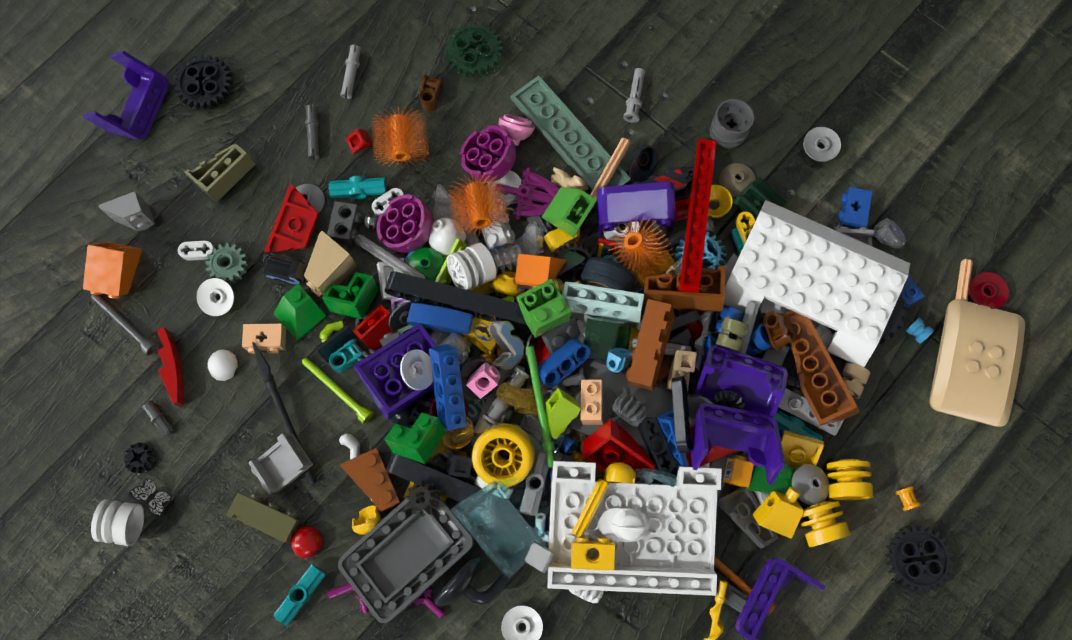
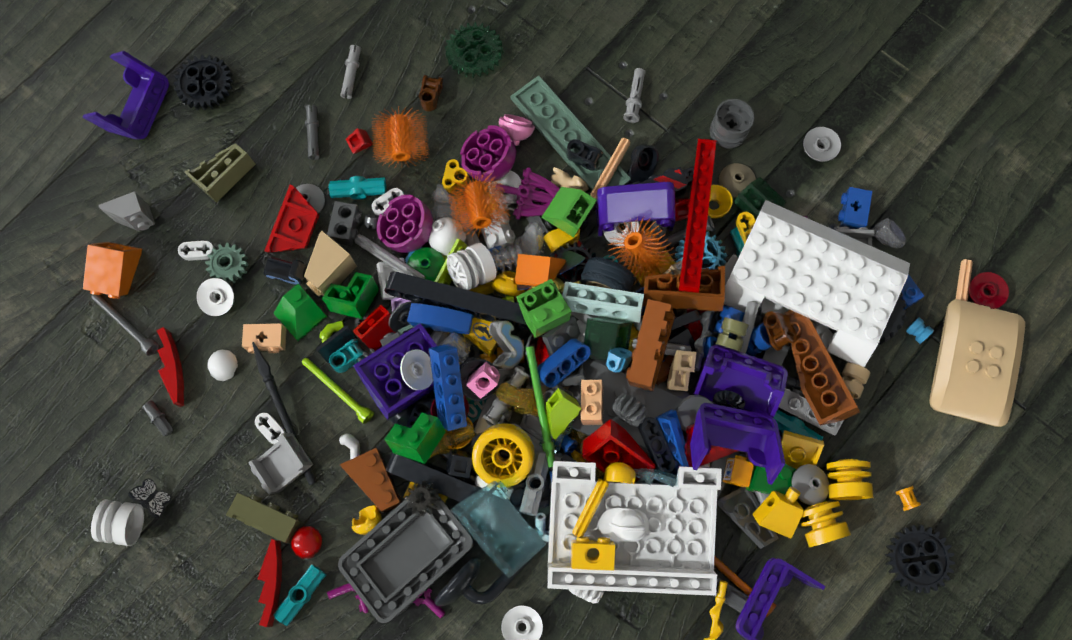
black gear [123,442,156,474] -> none
light grey slope [525,543,554,573] -> none
slope [596,238,617,258] -> none
black beam [672,376,692,453] -> none
none -> white beam [255,413,286,445]
none -> red slope [258,539,282,627]
none -> yellow piece [442,159,469,193]
none -> black piece [566,139,603,171]

